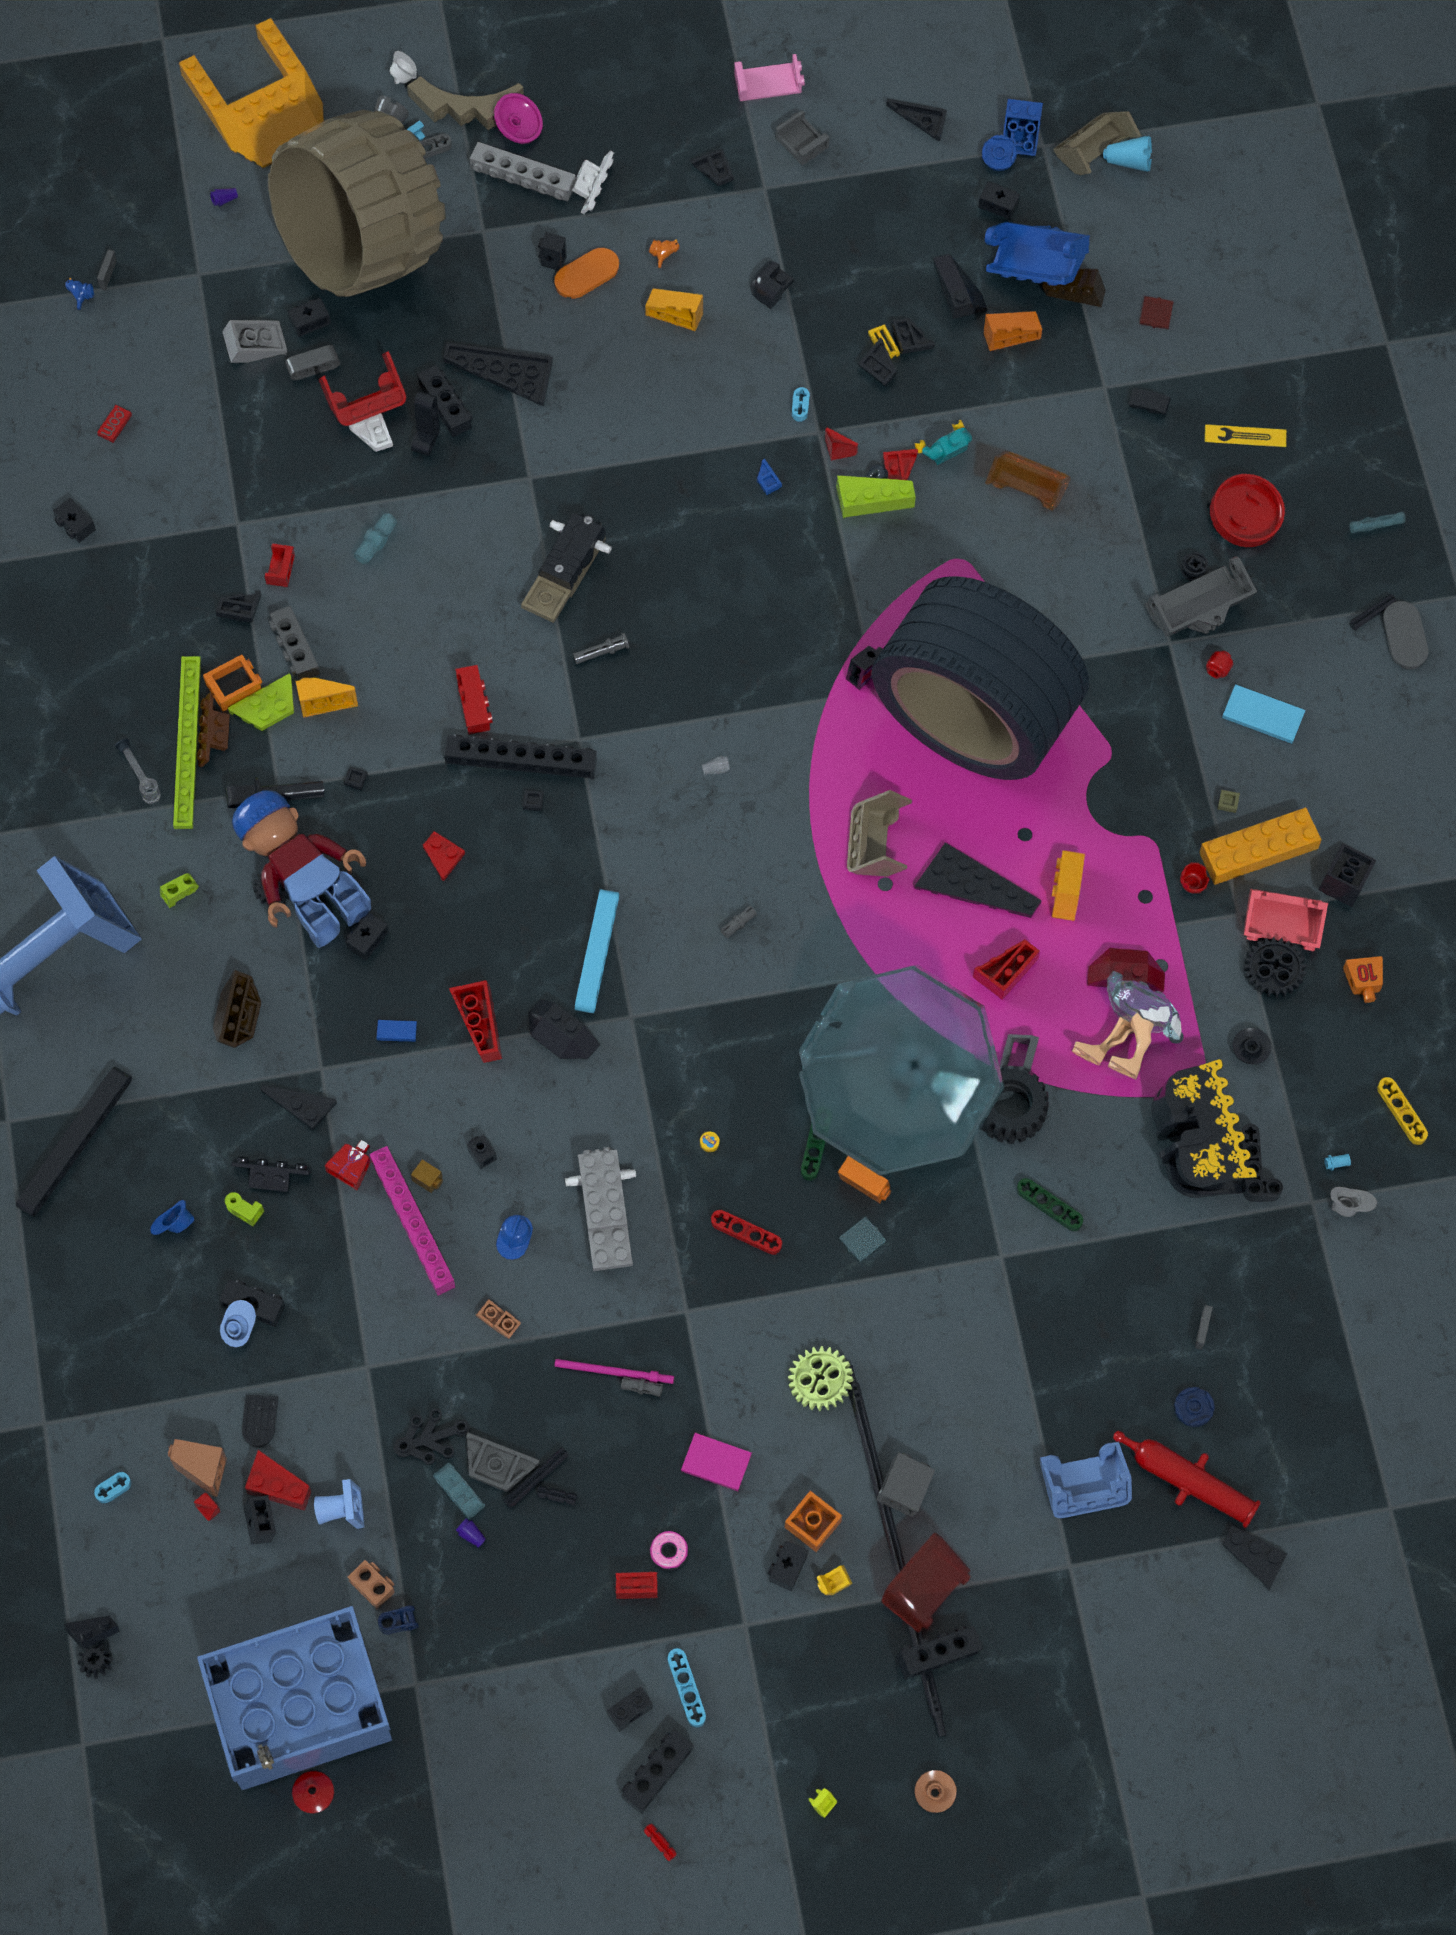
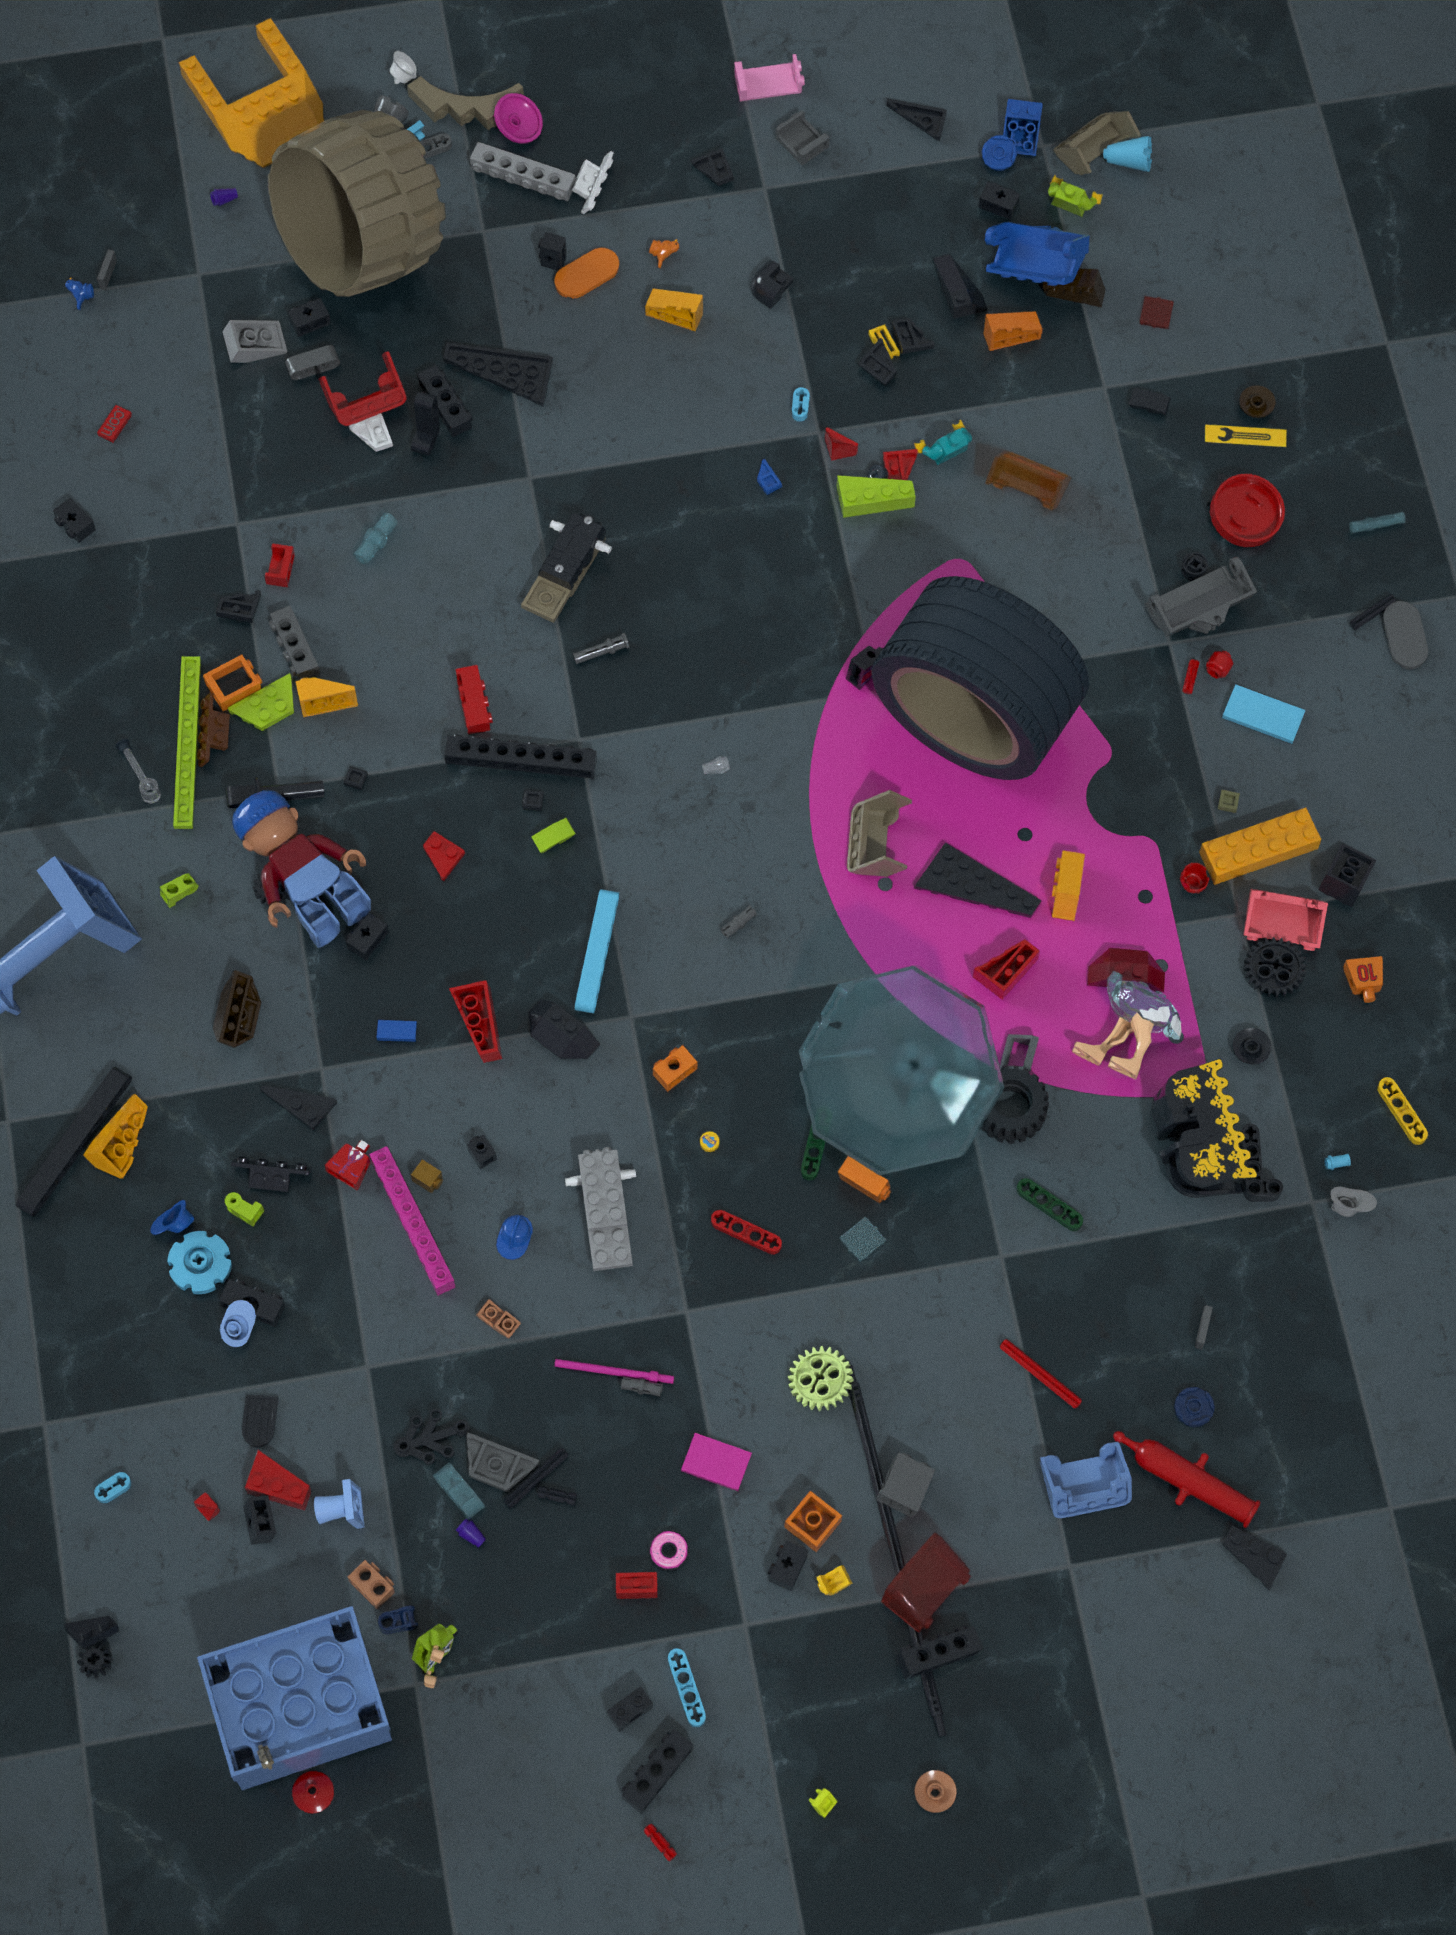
nougat slope [168,1439,227,1497] -> none
none -> light orange wedge [83,1094,148,1179]
none -> medium azure piece [167,1231,232,1294]
none -> lime torso [412,1624,458,1688]
none -> lime slope [532,818,576,853]
none -> orange brick [653,1045,698,1092]
none -> red axle [1000,1339,1082,1409]
none -> lime torso [1048,175,1103,217]
none -> red axle [1182,659,1199,694]
none -> dark brown dish [1239,385,1276,418]

